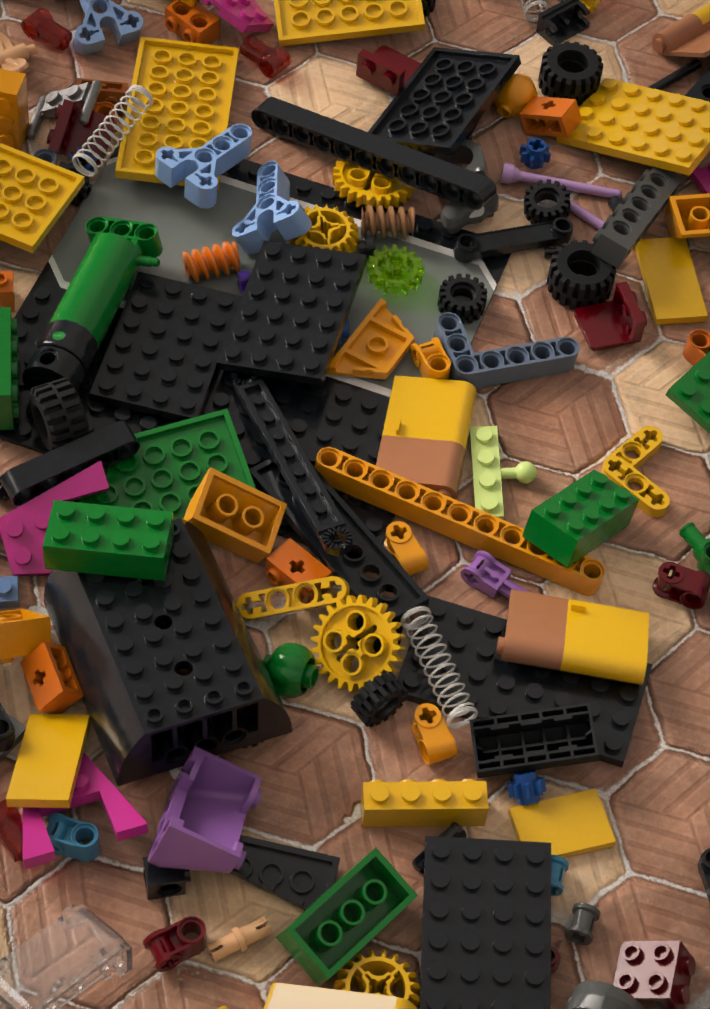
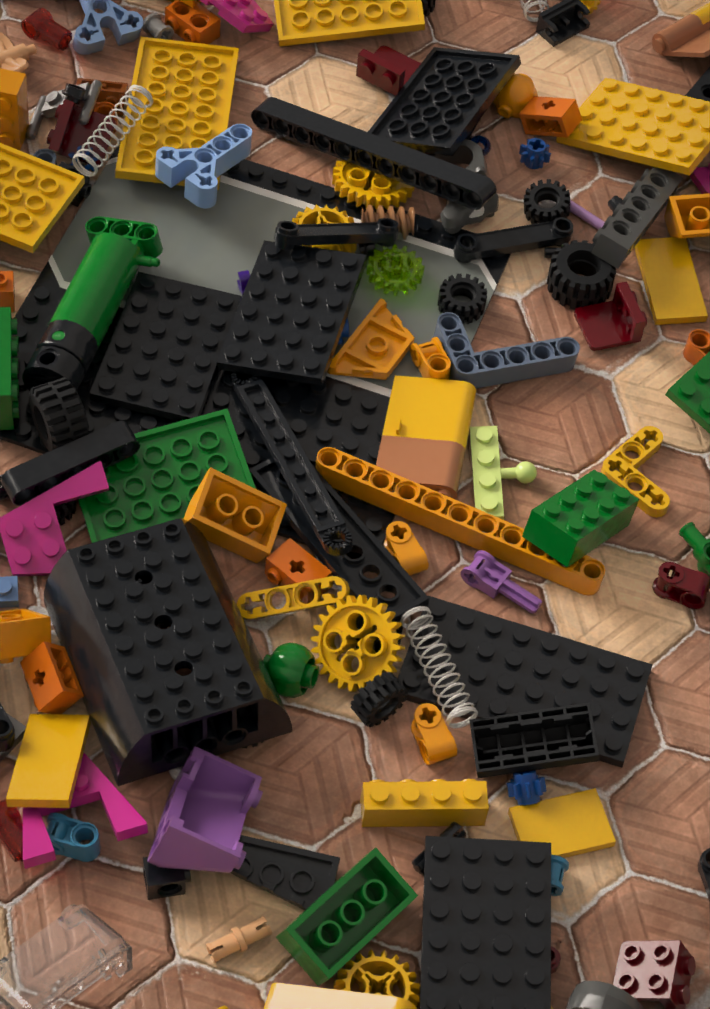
green brick [43,500,174,581] -> none
dark red piece [143,916,207,972] -> none
orange piece [182,241,240,283] -> none
light blue beam [232,161,312,255] -> none
clear red piece [240,35,291,78] -> none
door [496,589,649,685] -> none
lavender piece [500,163,622,199] -> none
black tyre [538,41,603,106] -> none
dark grey bush [565,903,601,945] -> none
black bar [648,59,702,90] -> none
none -> black plate [62,83,87,104]
none -> light grey bush [142,13,174,40]
none -> black piece [274,218,399,250]
none -> clear blue hinge [471,135,491,156]

